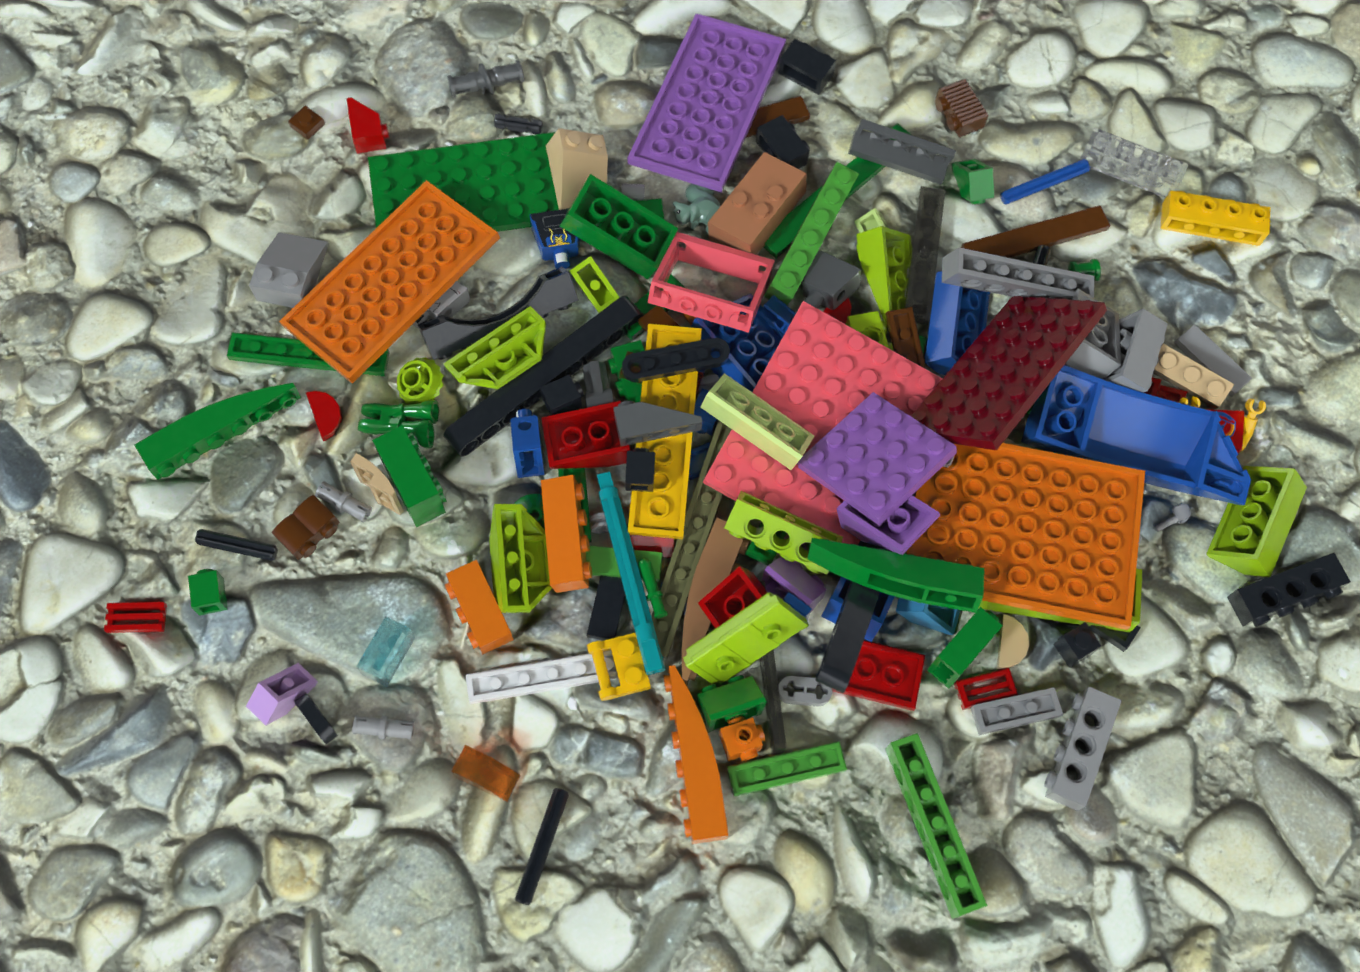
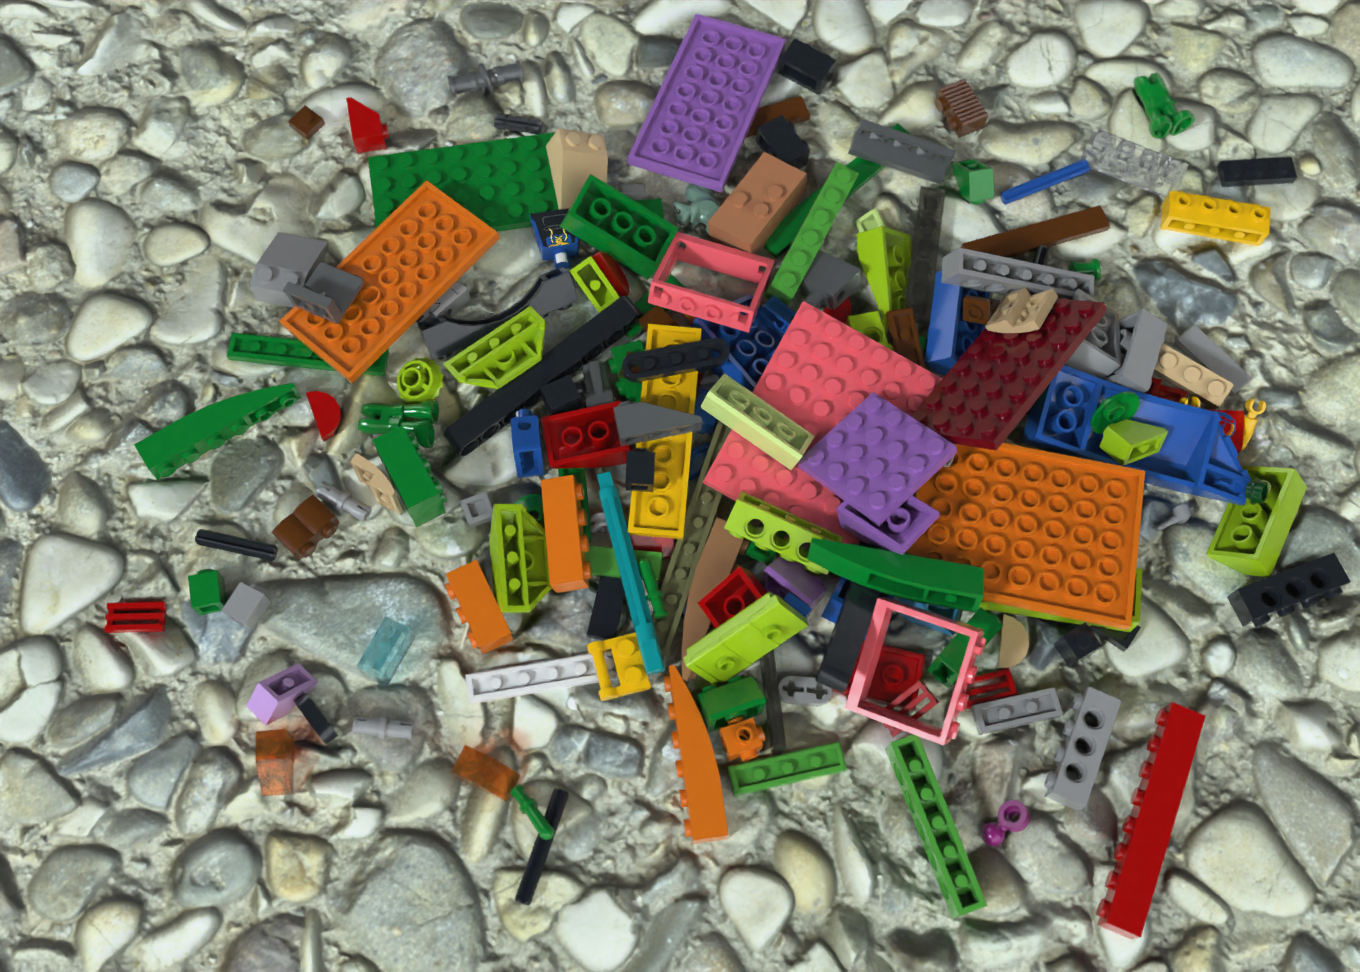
none -> light grey brick [221,582,271,631]
none -> clear orange slope [255,729,294,797]
none -> dark grey bracket [283,262,364,324]
none -> light grey plate [460,492,493,528]
none -> green piece [510,784,554,840]
none -> red tile [592,251,630,297]
none -> coral window [845,597,986,745]
none -> red tile [883,679,939,738]
none -> reddish brown bracket [963,295,1000,325]
none -> magenta plate [981,800,1030,846]
none -> tan slope [985,288,1058,333]
none -> green dish [1090,391,1140,434]
none -> red brick [1096,702,1206,940]
none -> lime slope [1099,419,1168,466]
none -> green piece [1134,72,1195,139]
none -> black plate [1216,157,1297,187]
none -> dark green plate [1245,478,1268,505]

